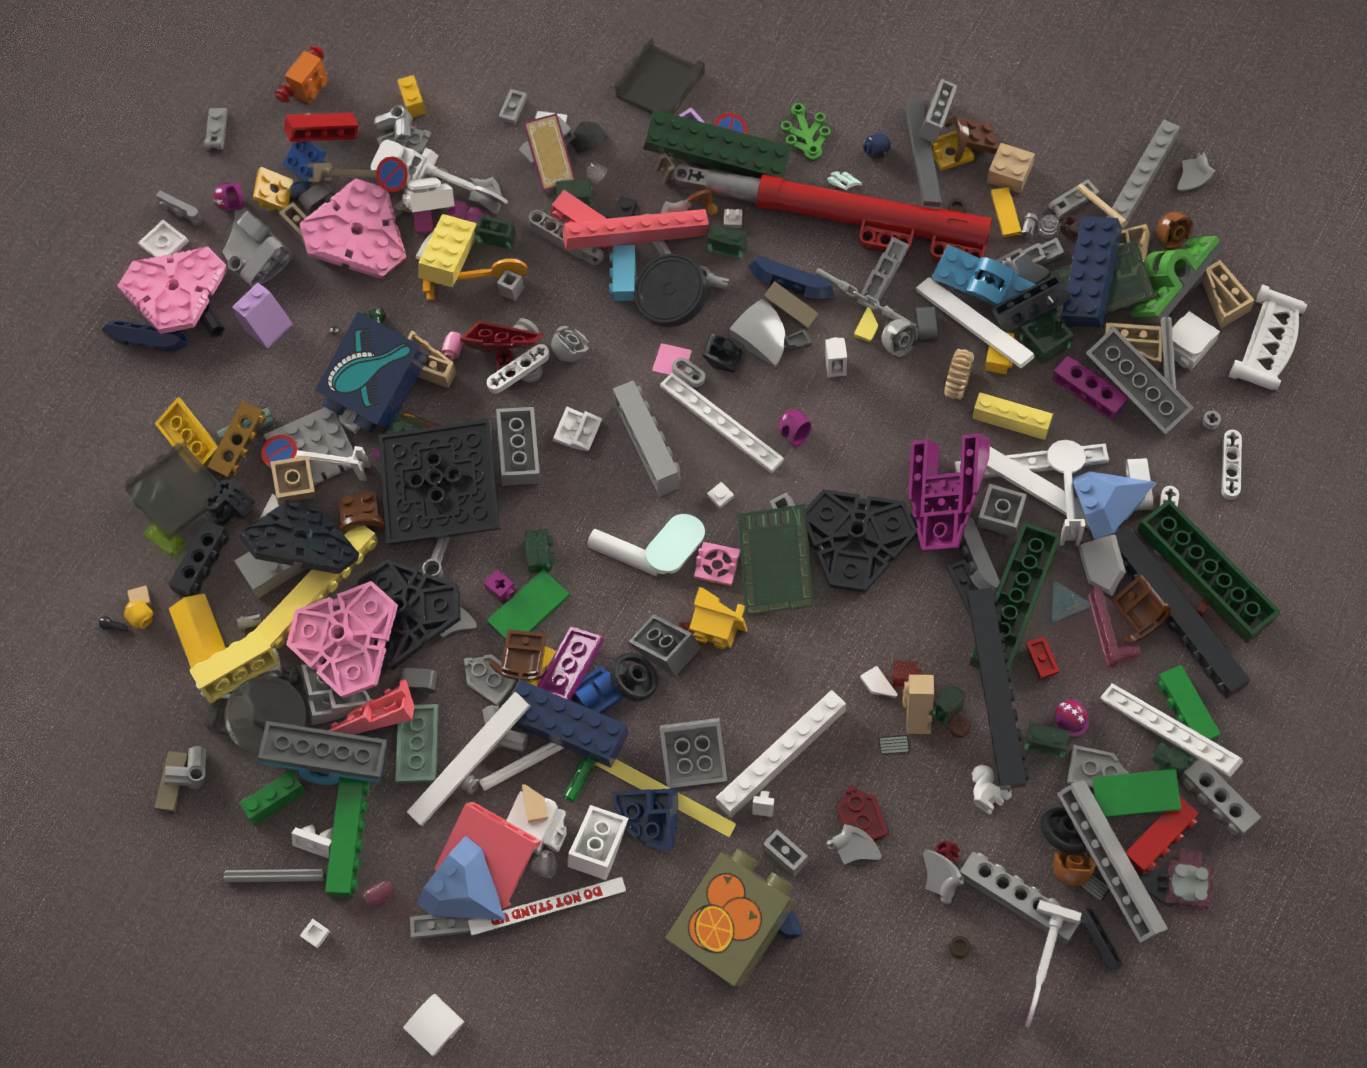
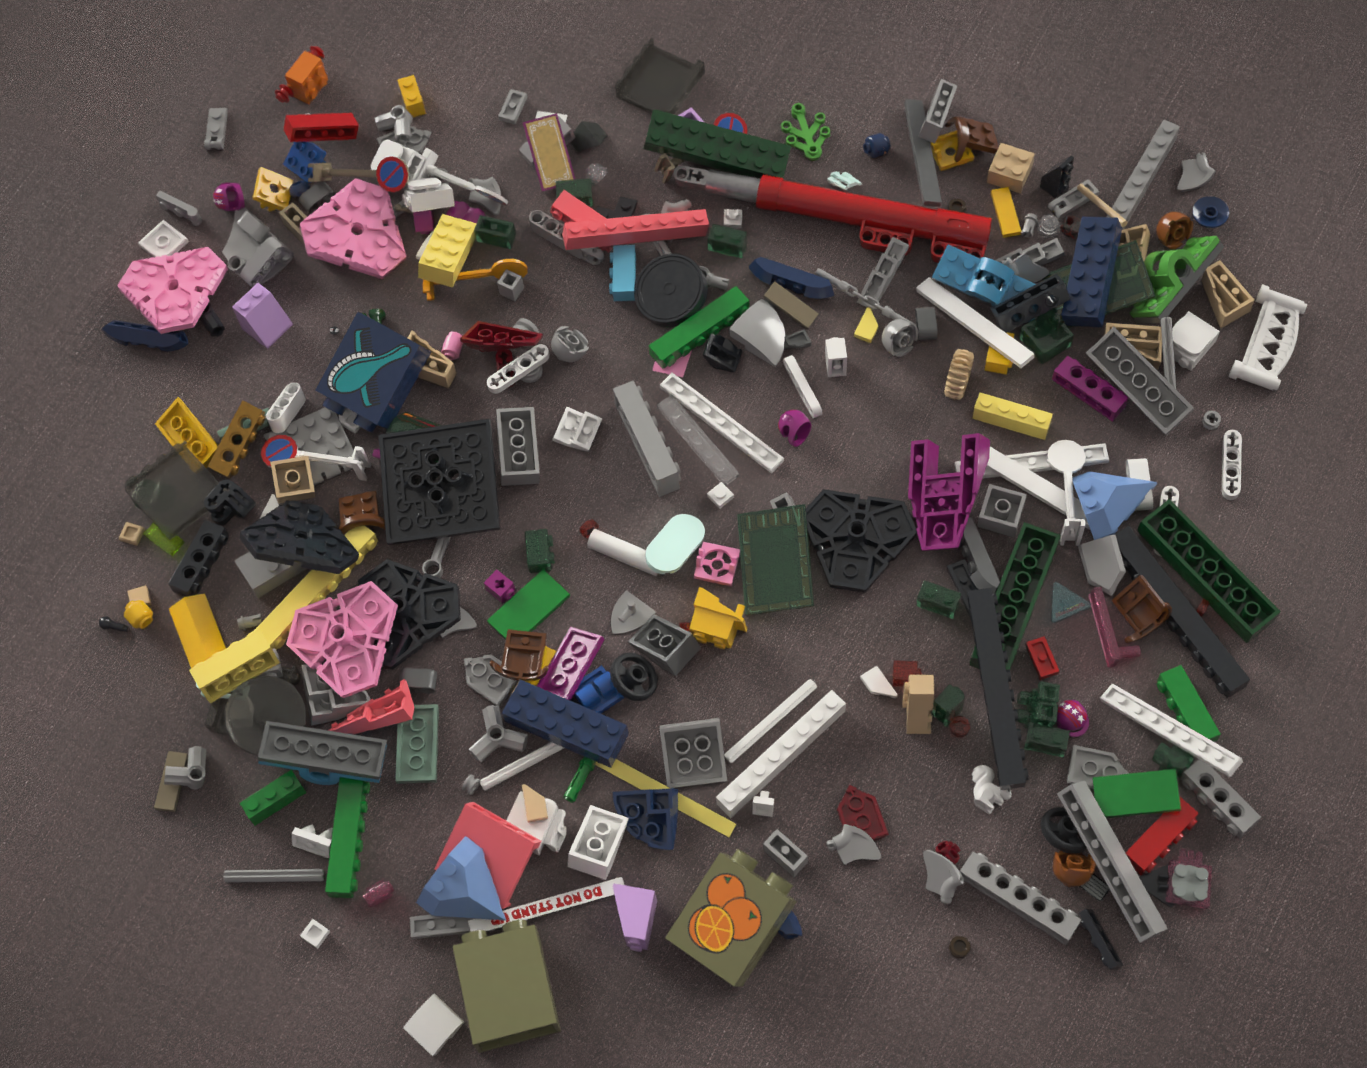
white tile [407,692,530,826] -> none
clear cone [531,850,557,878] -> none
light grey plate [672,357,705,387] -> none
dark orange piece [687,189,718,215] -> none
sticker [878,735,910,755] -> none
white piece [1025,900,1082,1028] -> none
none -> tan tile [119,522,145,546]
none -> white beam [266,383,306,433]
none -> olive brick [453,920,561,1053]
none -> clear red tile [580,519,599,538]
none -> light grey shield [611,590,656,634]
none -> lavender slope [613,884,657,951]
none -> green brick [649,286,750,369]
none -> clear tile [657,395,739,486]
none -> white axle [724,679,817,763]
none -> white beam [783,355,822,418]
none -> clear green brick [916,580,961,619]
none -> clear green hips [1017,681,1060,731]
none -> black slope [1040,155,1074,199]
none -> dark blue dish [1192,196,1229,228]

